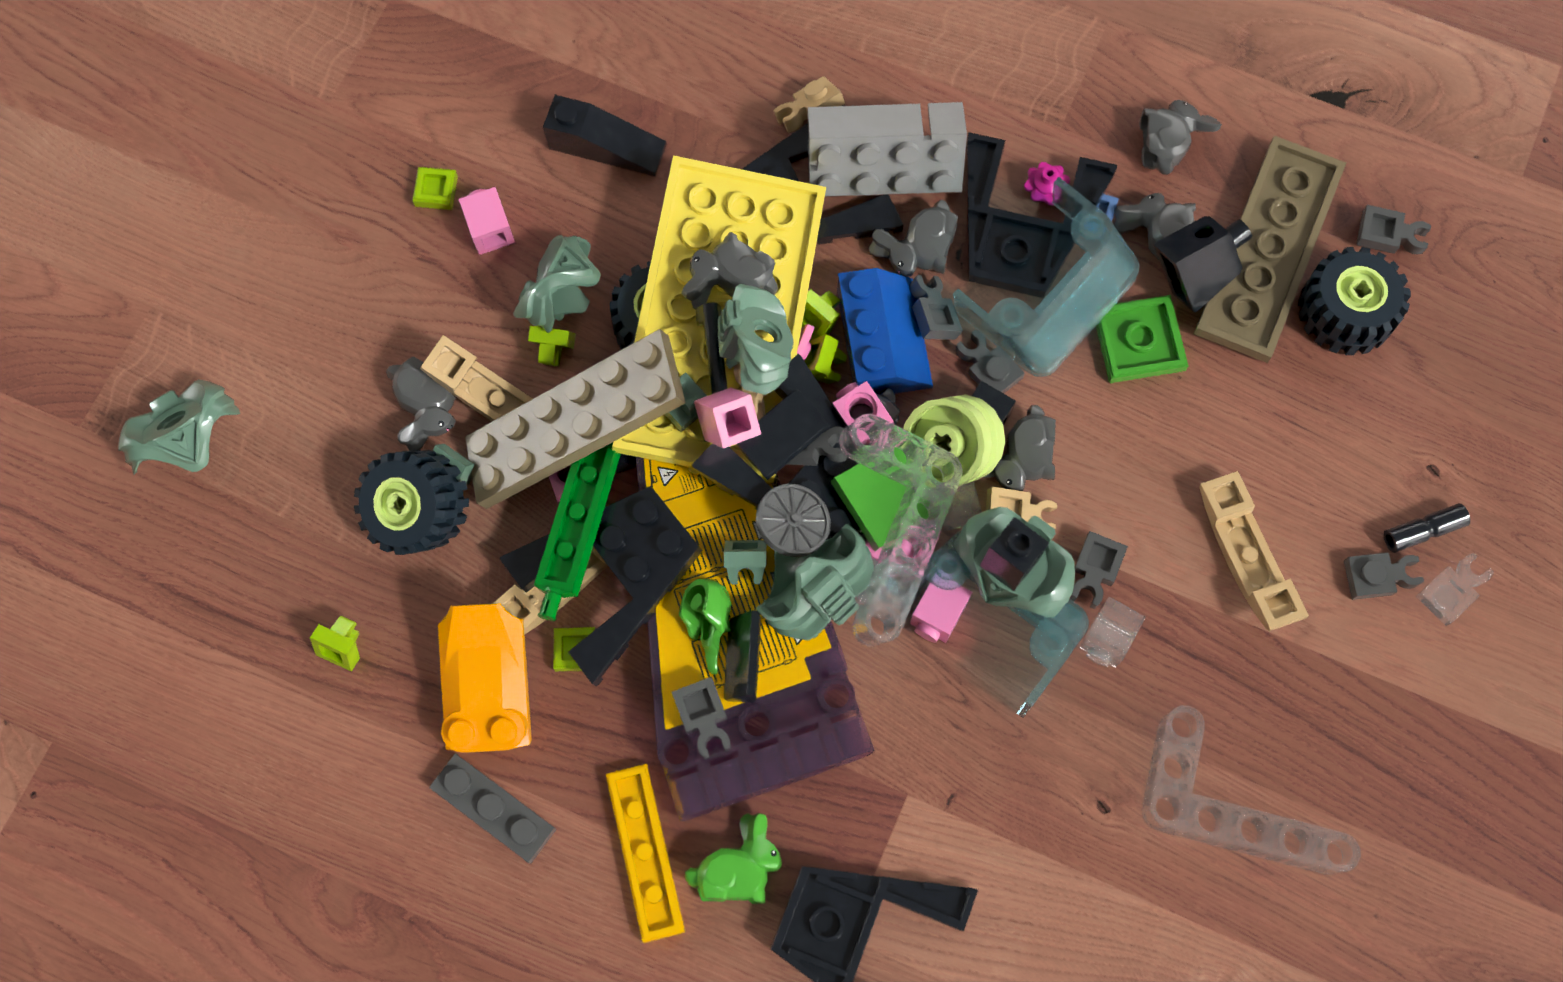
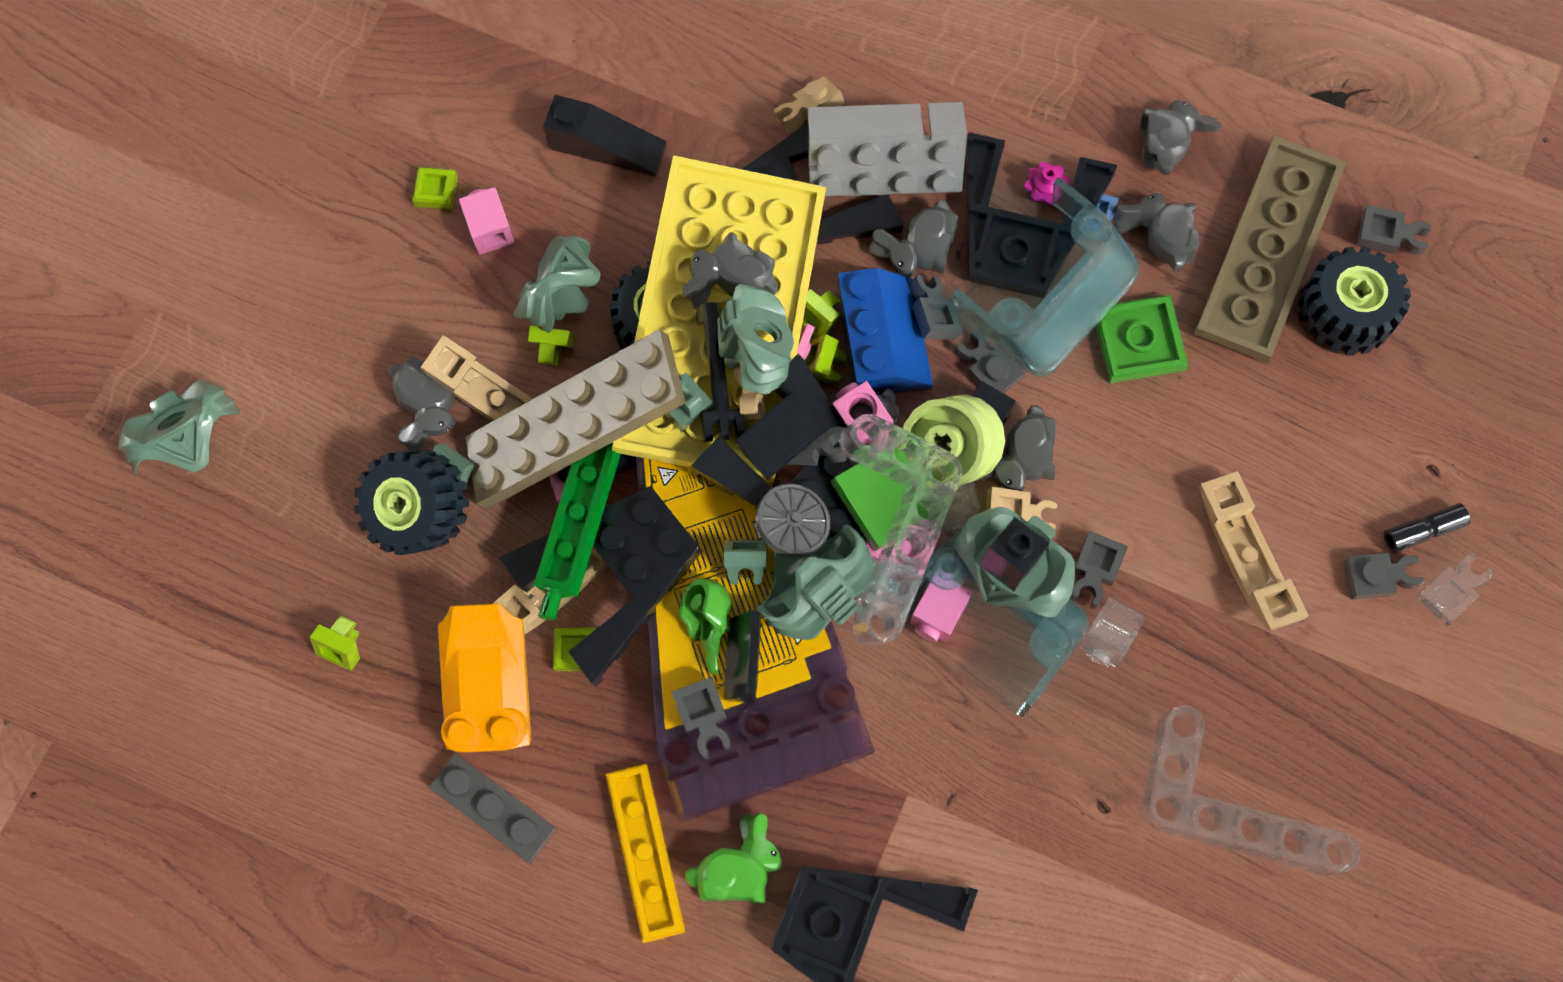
bright pink brick [694,387,761,449] -> none
black torso [1153,216,1252,313] -> none

